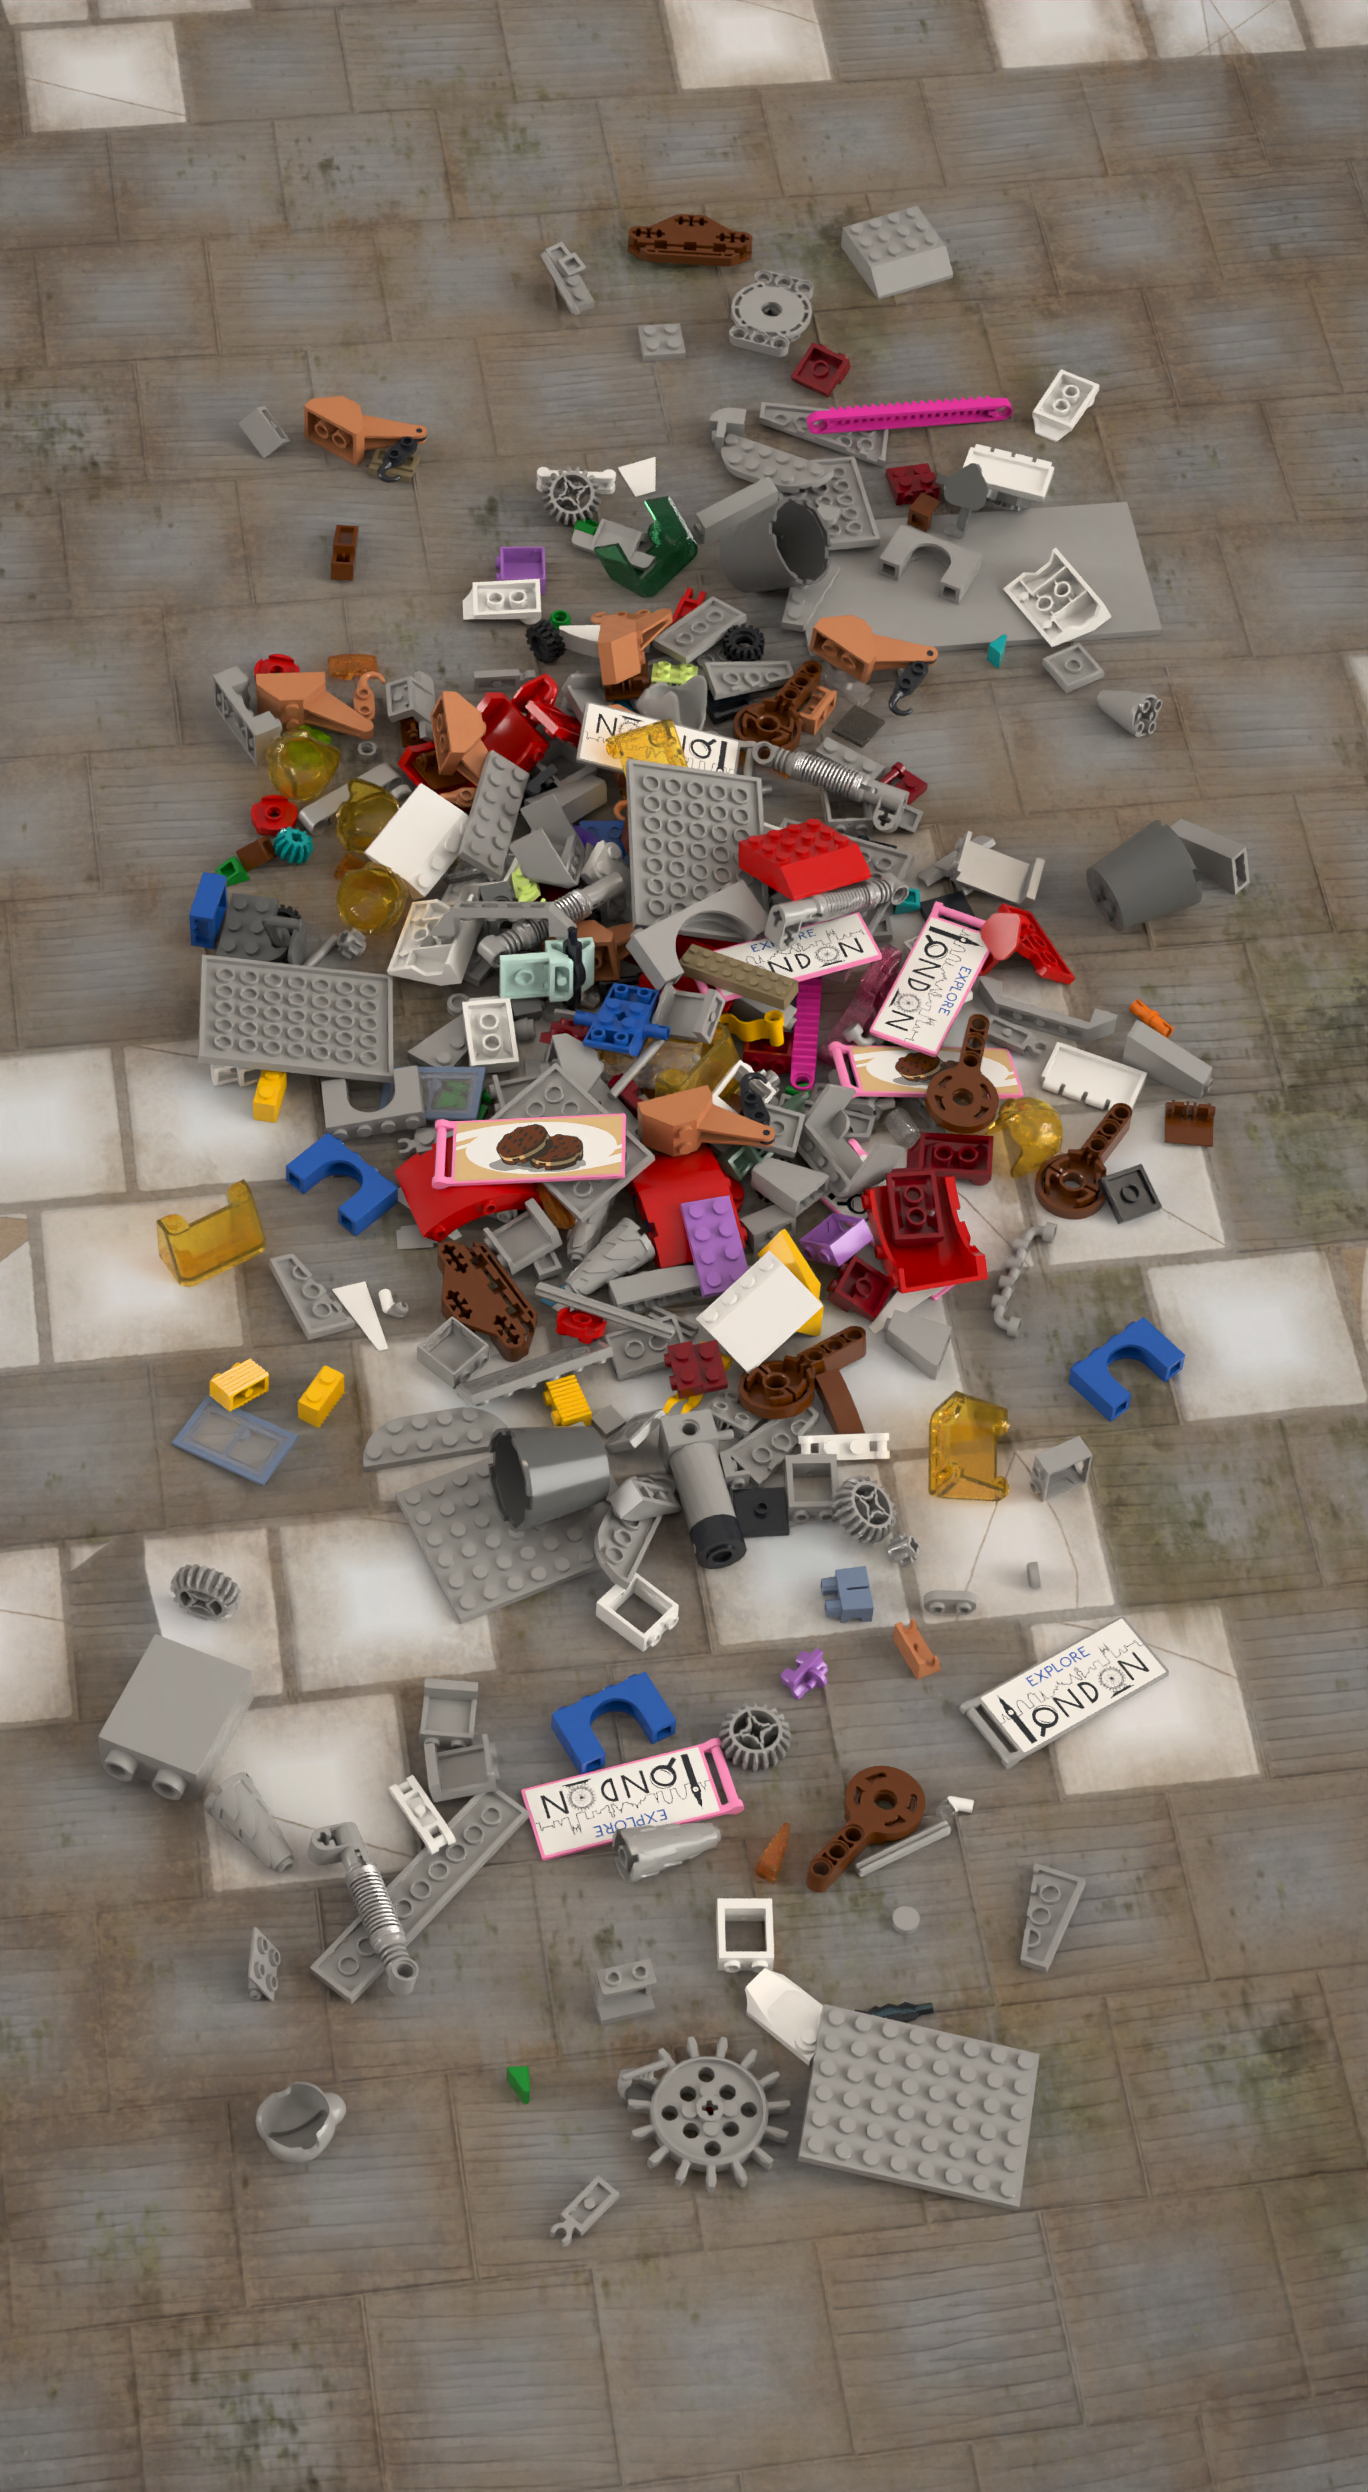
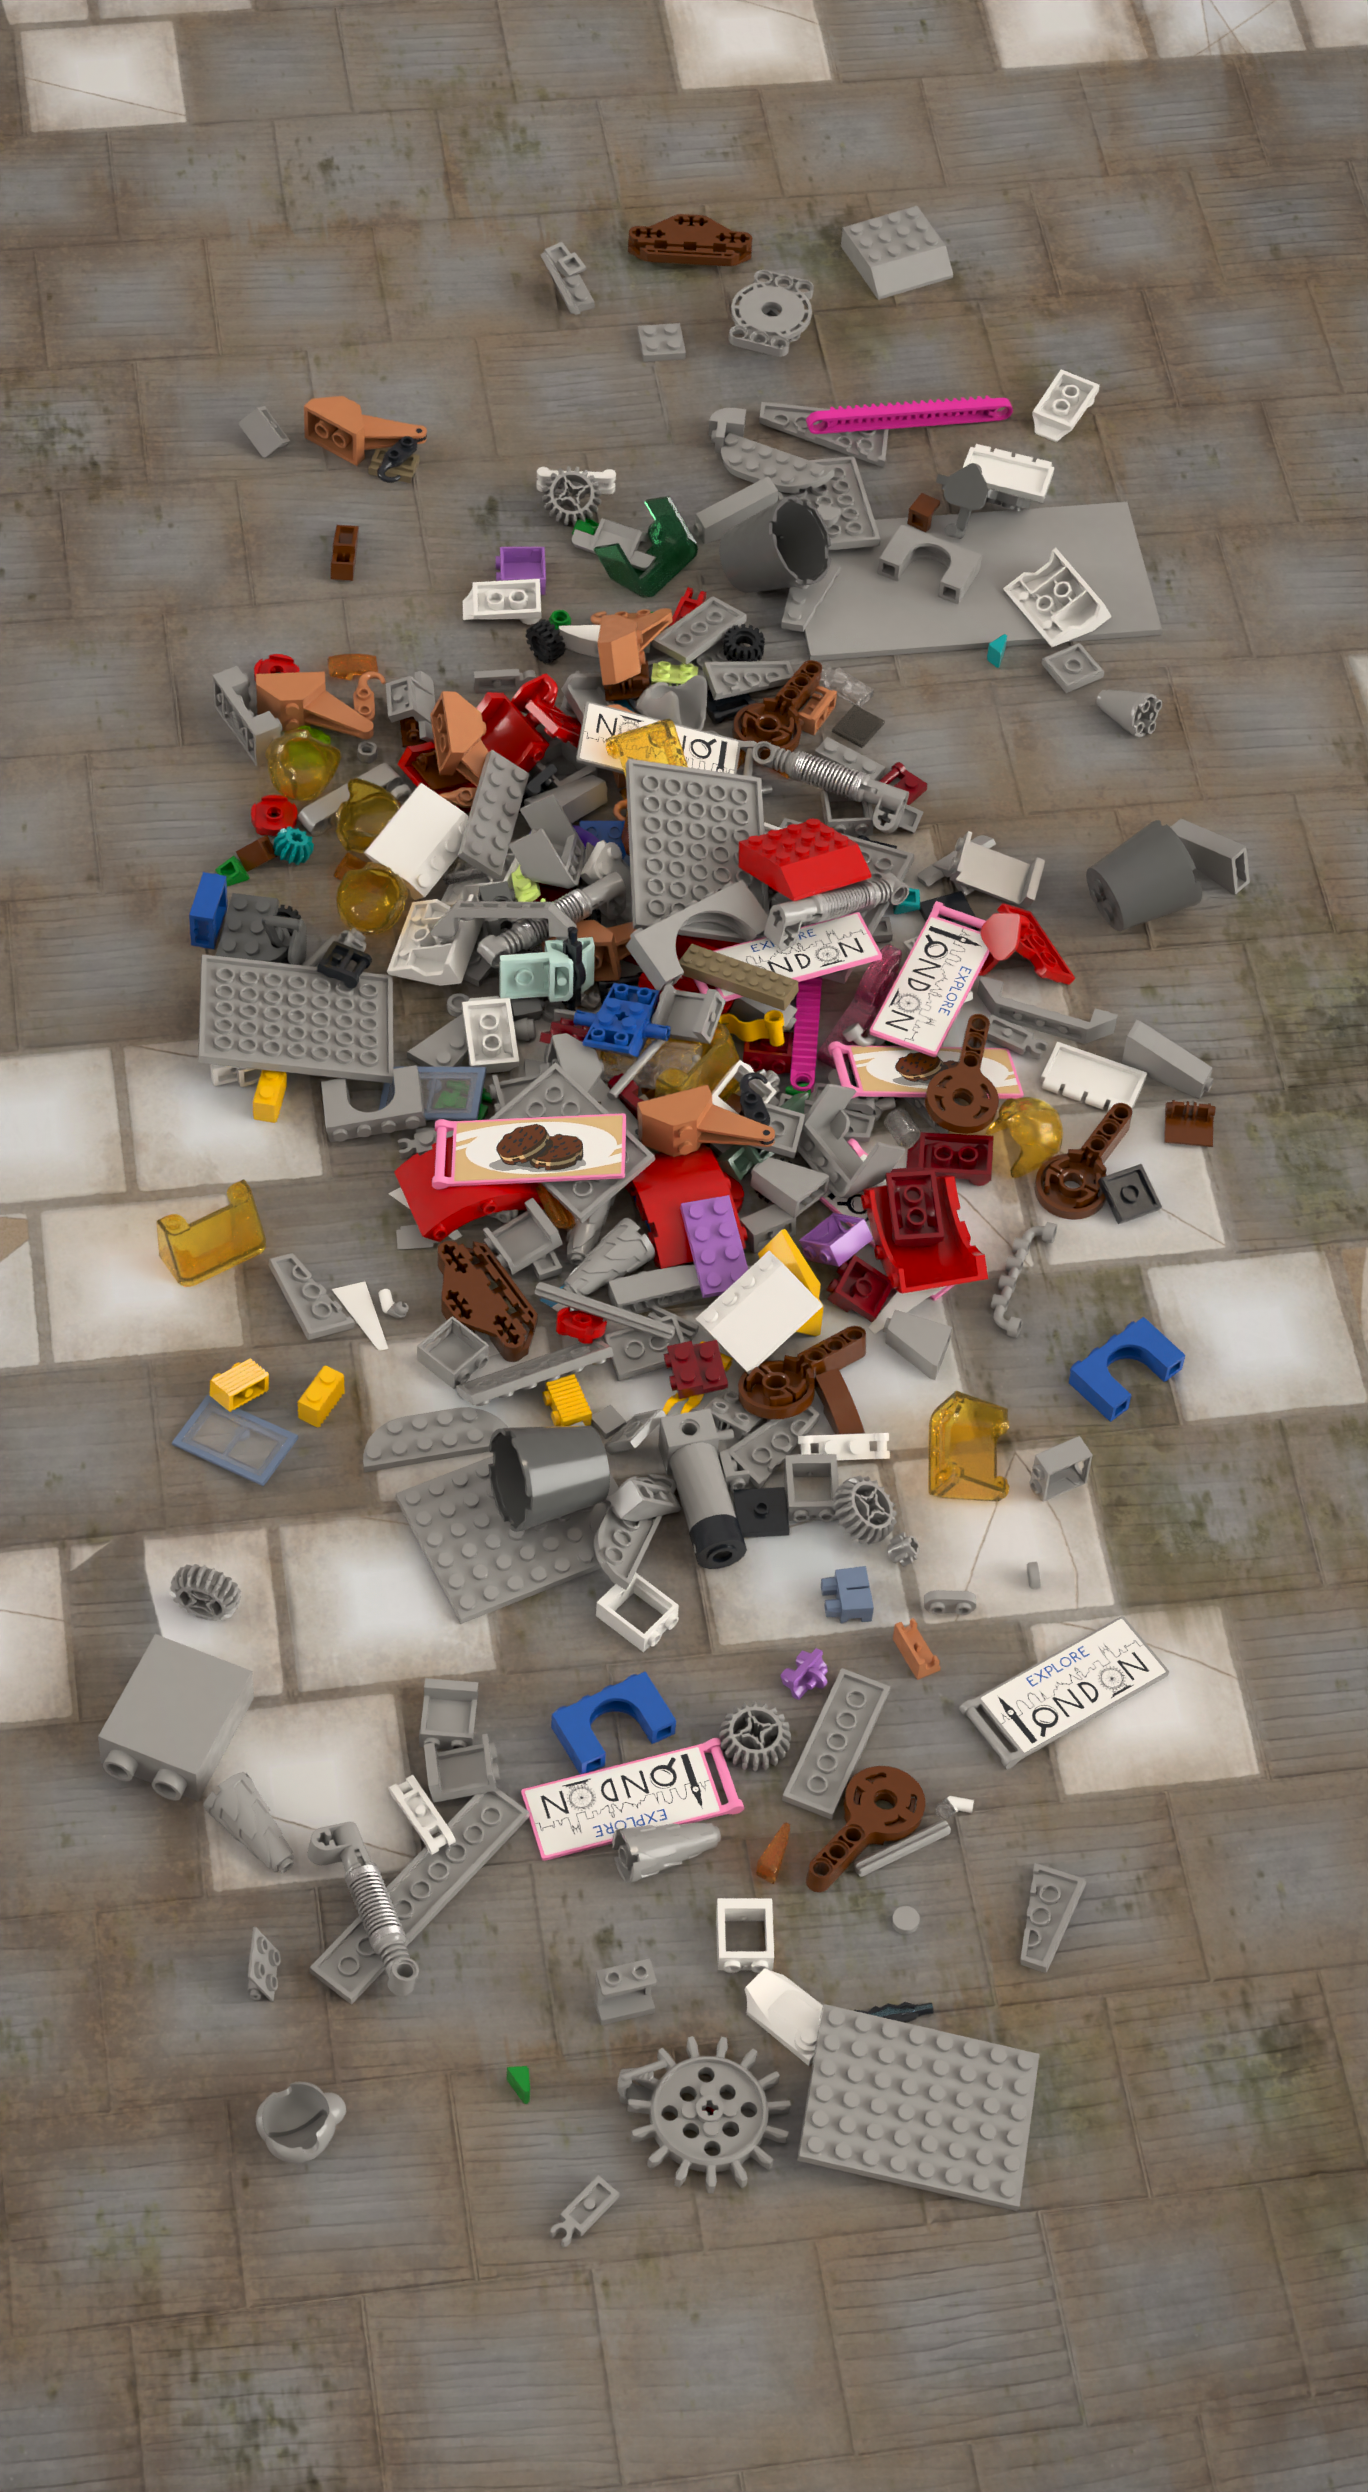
blue arch [286,1133,398,1237] -> none
white sticker [618,457,656,497] -> none
dark red plate [791,342,851,398] -> none
nougat slope [809,615,938,716] -> none
dark red plate [885,463,940,506] -> none
orange pin [1129,999,1174,1038] -> none
none -> black plate [317,941,372,989]
none -> light grey plate [782,1668,891,1820]

